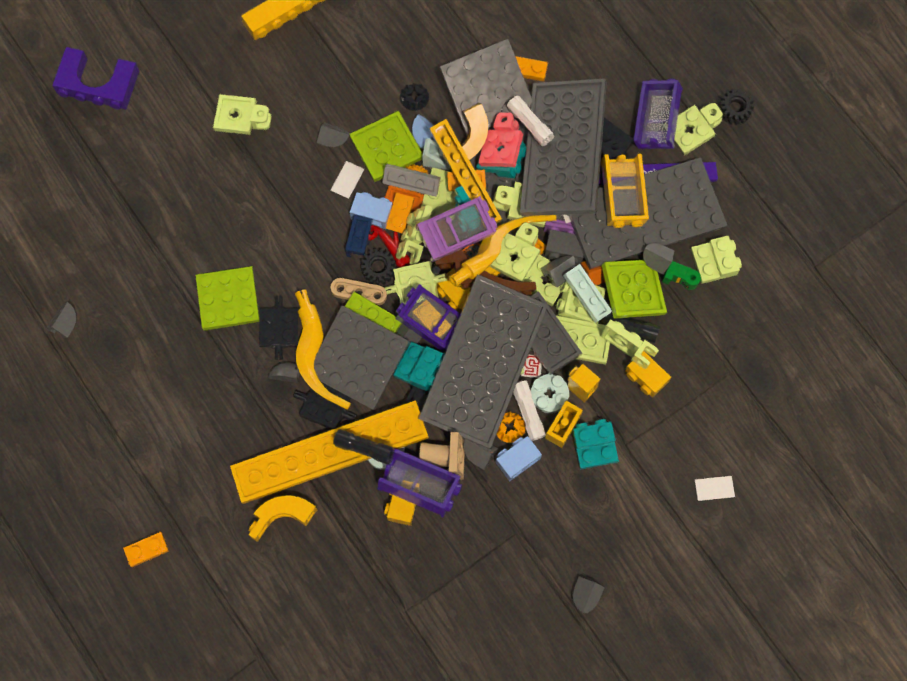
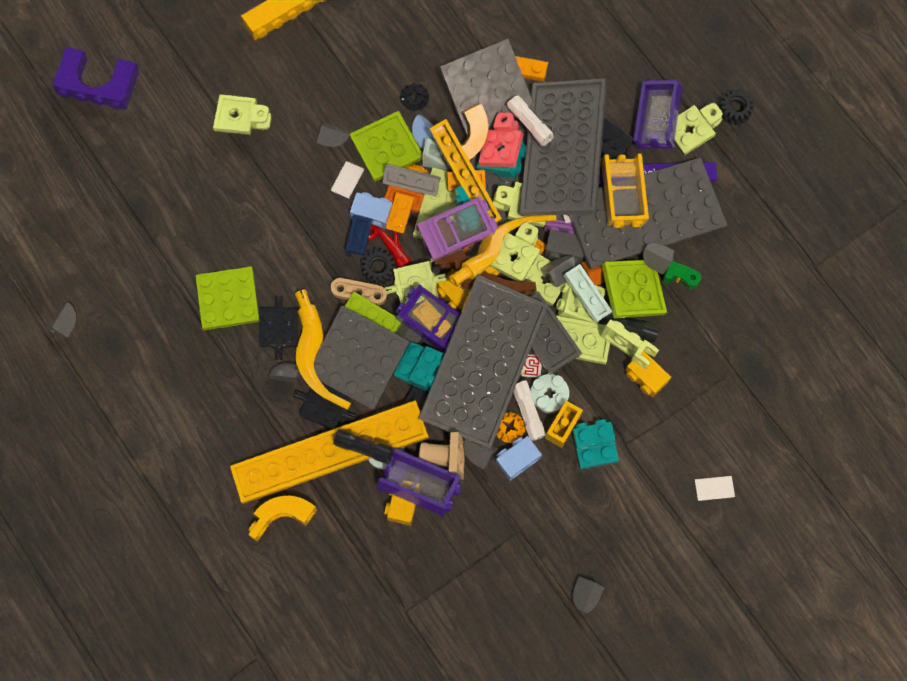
light orange plate [123,532,169,567] -> none
yellowish green plate [396,205,432,265] -> none
yellow brick [567,364,600,403] -> none
yellowish green plate [690,236,742,284] -> none

